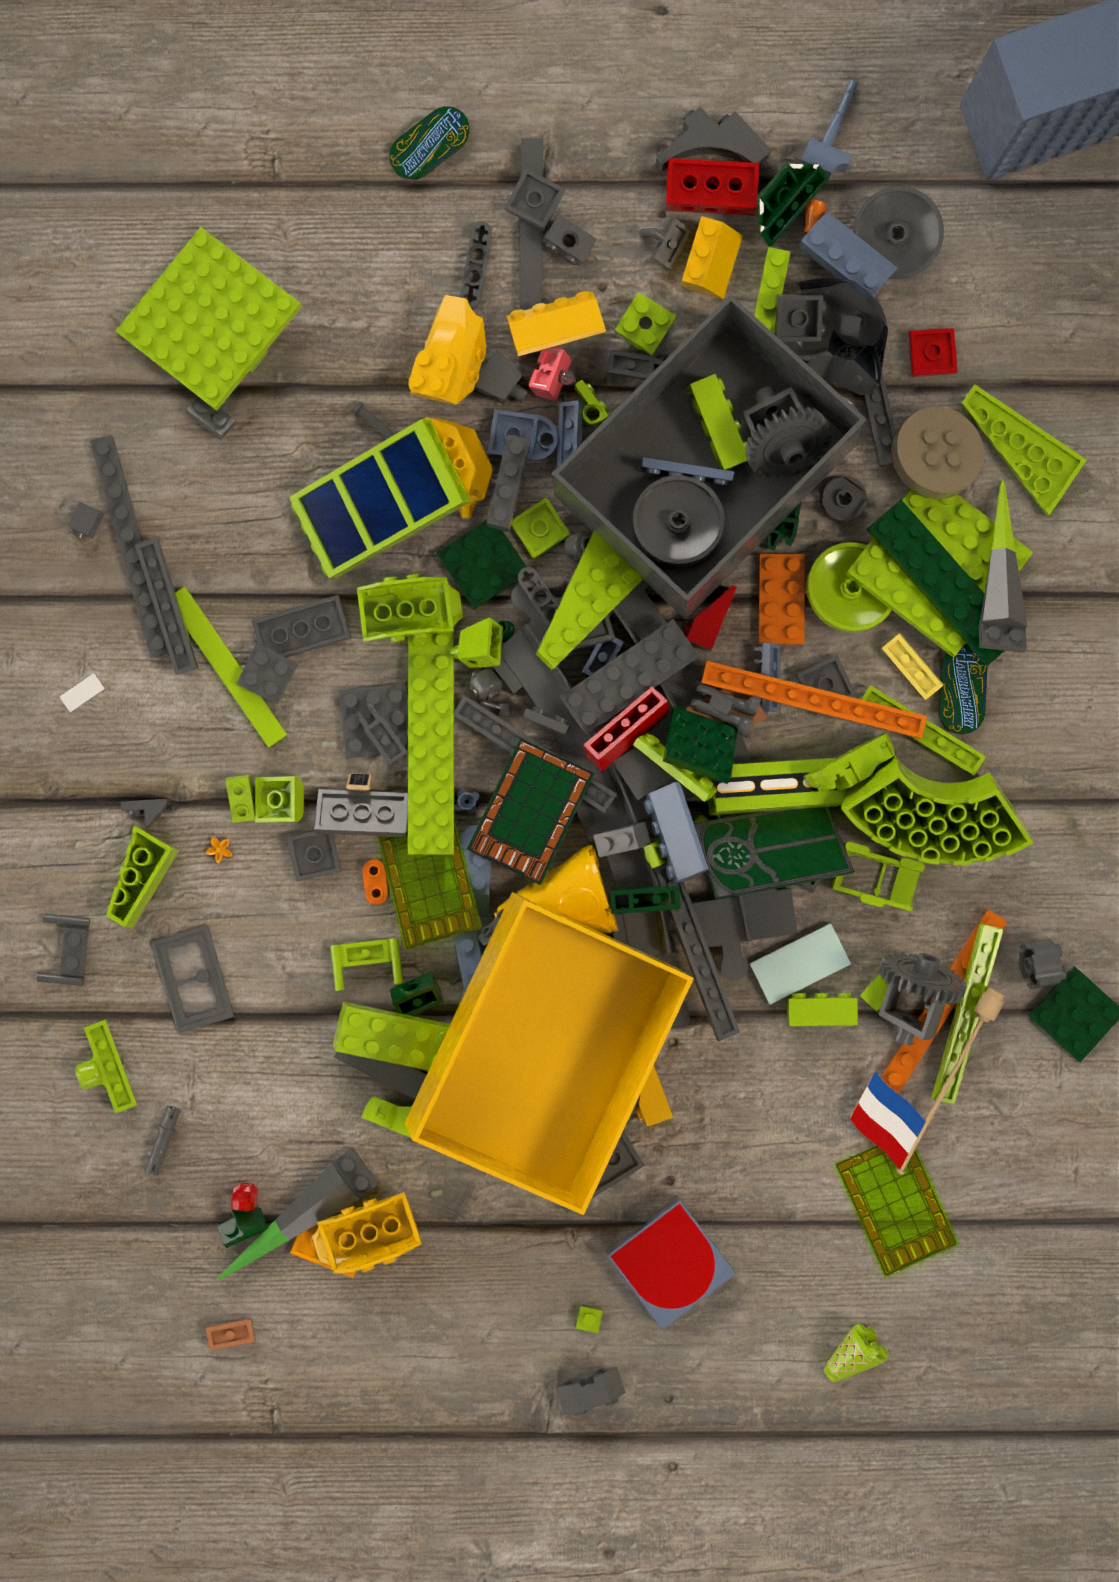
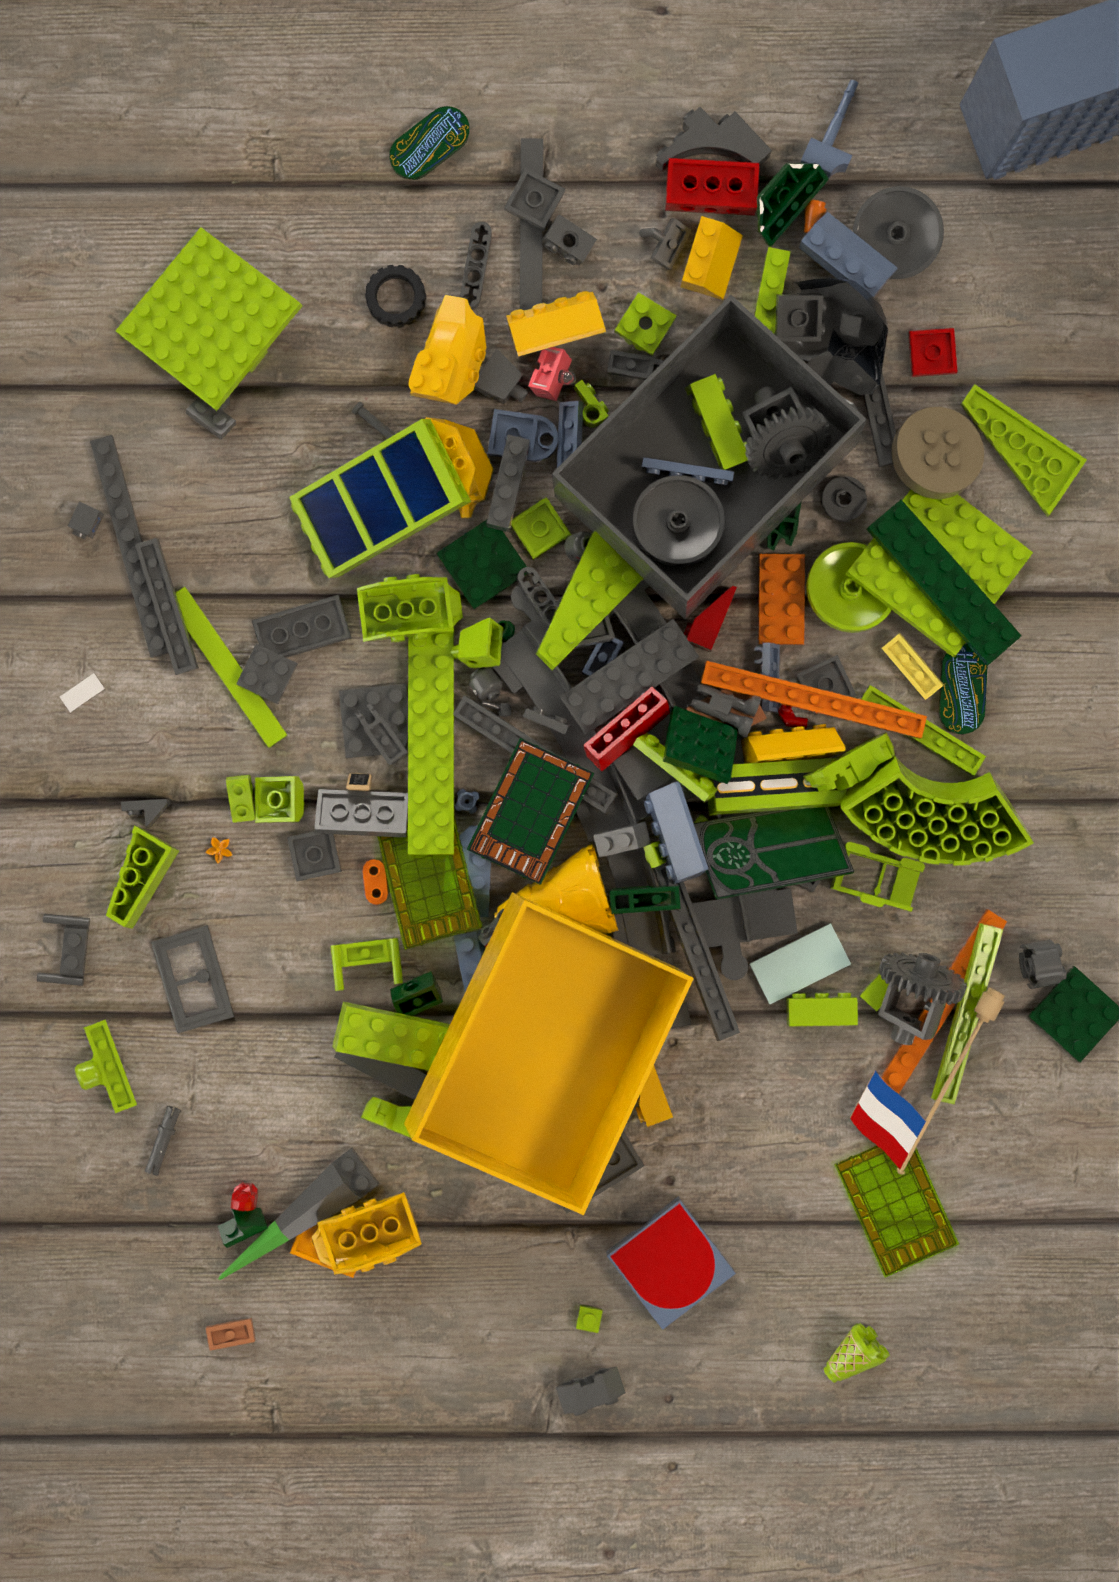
dark grey plate [978,480,1027,653] -> none
none -> black tyre [365,265,426,328]
none -> yellow slope [741,724,846,764]
none -> red arm [778,704,808,729]

